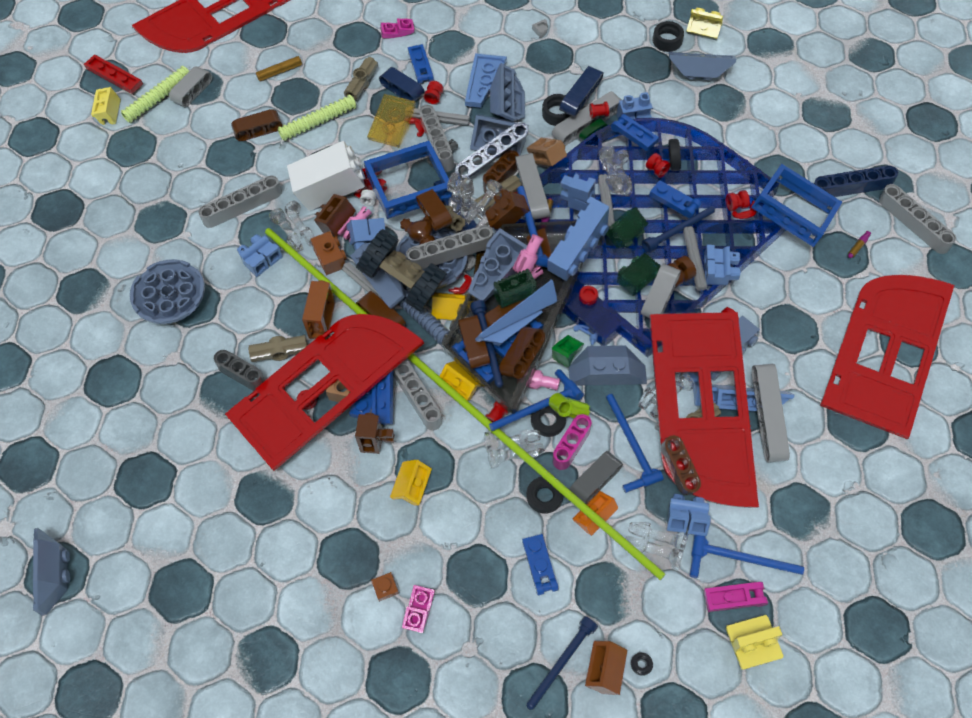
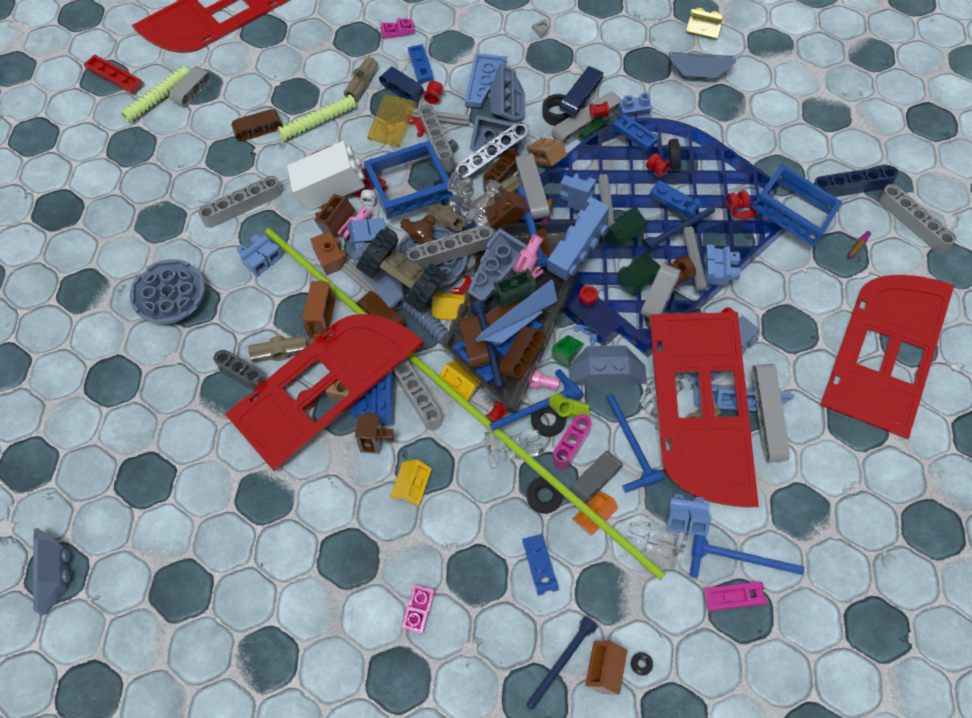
light yellow hinge [91,87,121,125] -> none
pearl gold axle [256,56,302,81] -> none
clear piece [269,201,315,252] -> none
dark orange plate [371,572,399,602] -> none
reddish brown beam [416,189,453,231] -> none
clear piece [598,145,632,196] -> none
black tyre [653,21,684,52] -> none
reddish brown beam [661,435,701,495] -> none
light yellow bracket [726,615,784,670] -> none

